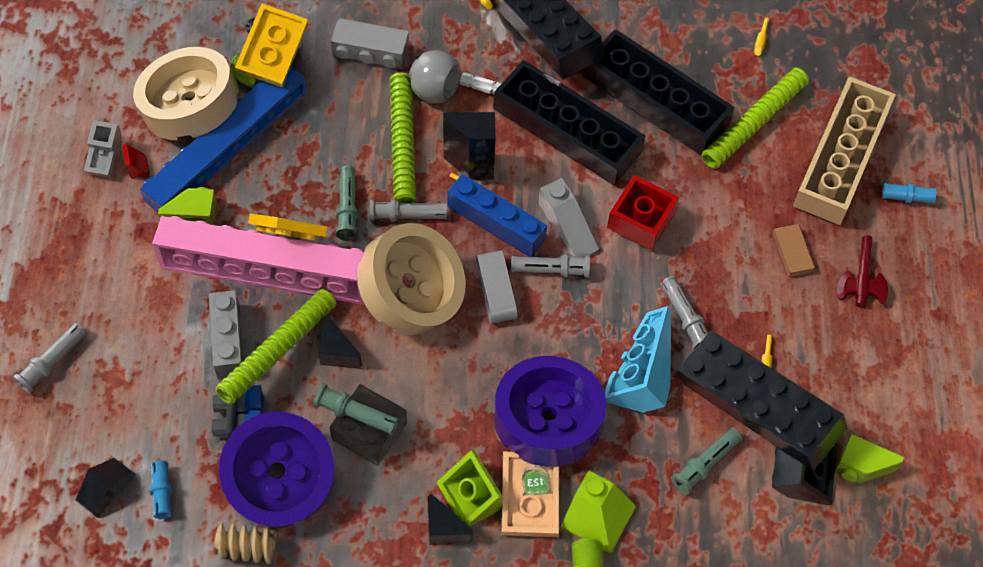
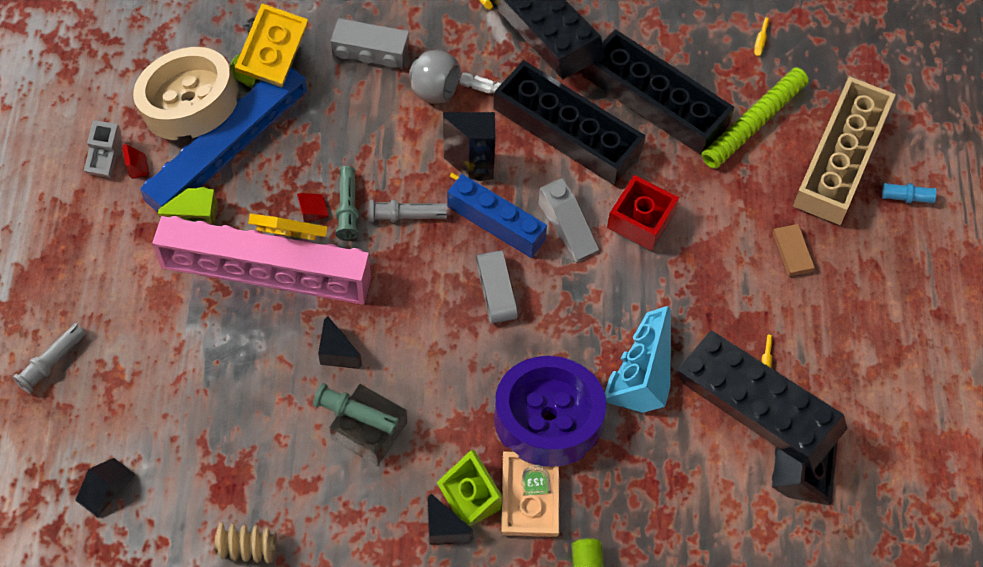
dark azure pin [149,460,173,519] -> none
light grey brick [209,290,244,379] -> none
dark grey hips [212,385,264,438] -> none
lime piece [216,289,336,404] -> none
dark purple brick [219,411,334,528] -> none
tan brick [357,223,466,335] -> none
lime piece [390,73,416,203] -> none
light grey pin [511,254,590,278] -> none
lime slope [560,471,636,555] -> none
light grey pin [661,276,708,350] -> none
sand green pin [671,427,743,495] -> none
lime slope [835,434,904,483] -> none
dark red piece [837,235,888,308] -> none
none -> red slope [297,193,329,223]

